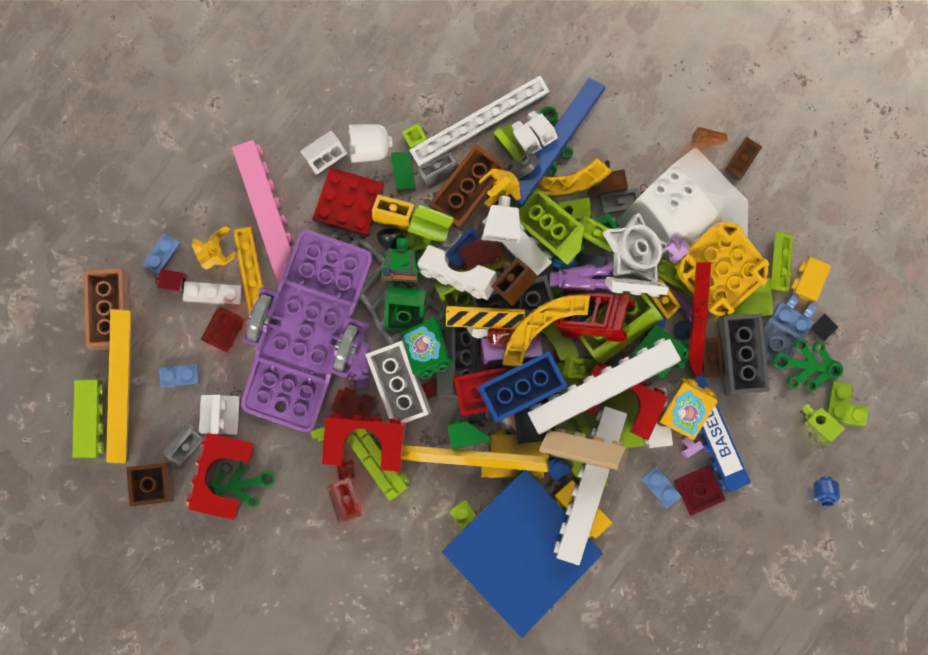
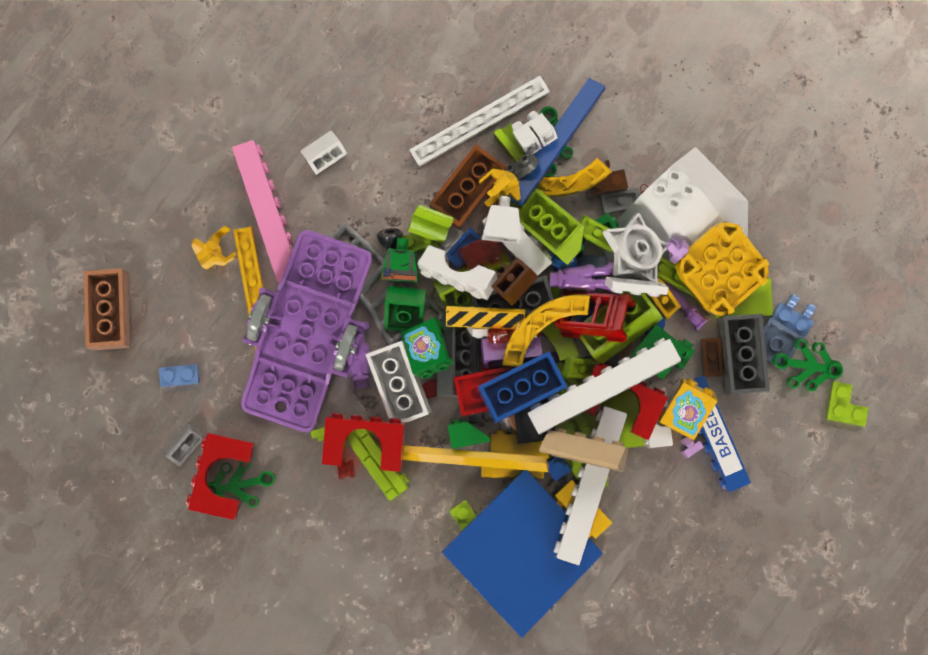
lime brick [72,380,105,458] -> none
yellow tile [106,309,132,463] -> none
reddish brown brick [126,463,174,506] -> none
medium blue plate [143,233,181,274] -> none
dark red brick [156,269,187,294] -> none
white plate [183,282,243,305] -> none
white bracket [199,394,240,435] -> none
clear red brick [201,305,245,353] -> none
red plate [312,167,384,237] -> none
clear red brick [327,478,362,524] -> none
clear red brick [331,387,376,419] -> none
white cylinder [348,124,392,163] -> none
yellow brick [372,195,415,232] -> none
green slope [391,152,416,192] -> none
lime plate [402,123,427,149] -> none
light grey slope [417,151,459,189] -> none
lime torso [559,198,594,222] -> none
medium blue plate [641,466,682,509] -> none
dark blue tile [673,321,691,340] -> none
dark red tile [674,465,726,516] -> none
red piece [689,262,711,377] -> none
clear orange tile [692,127,727,143] -> none
reddish brown plate [725,136,762,179] -> none
lime plate [771,232,793,292] -> none
yellow brick [791,257,831,303] -> none
lime torso [800,404,845,447] -> none
black tile [811,314,838,341] -> none
blue head [813,476,840,507] -> none

